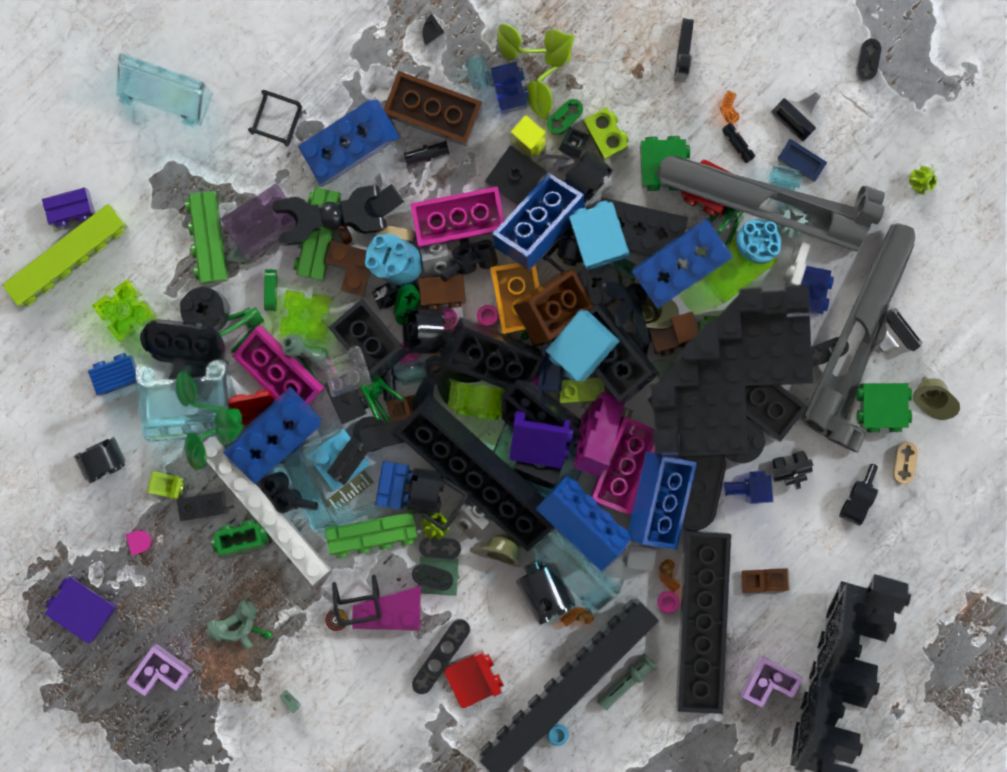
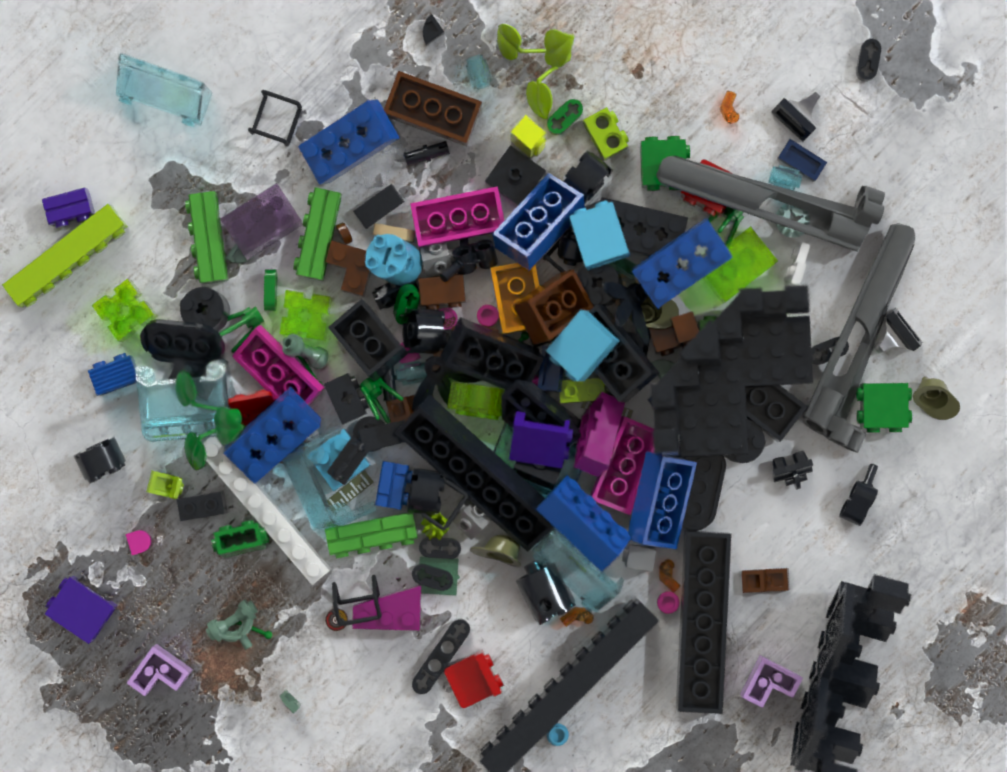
black beam [260,471,318,513] -> none
black piece [272,185,388,246] -> none
clear plate [319,346,372,397] -> none
clear blue brick [491,62,530,114] -> none
black piece [541,127,590,172] -> none
sand green pin [597,653,658,710] -> none
black beam [674,18,694,83] -> none
black axle [722,123,755,163] -> none
clear blue brick [724,470,773,504] -> none
medium azure tile [736,219,781,264] -> none
clear blue brick [800,266,834,316] -> none
tan beam [893,442,918,484] -> none
lime gear [909,165,937,195] -> none

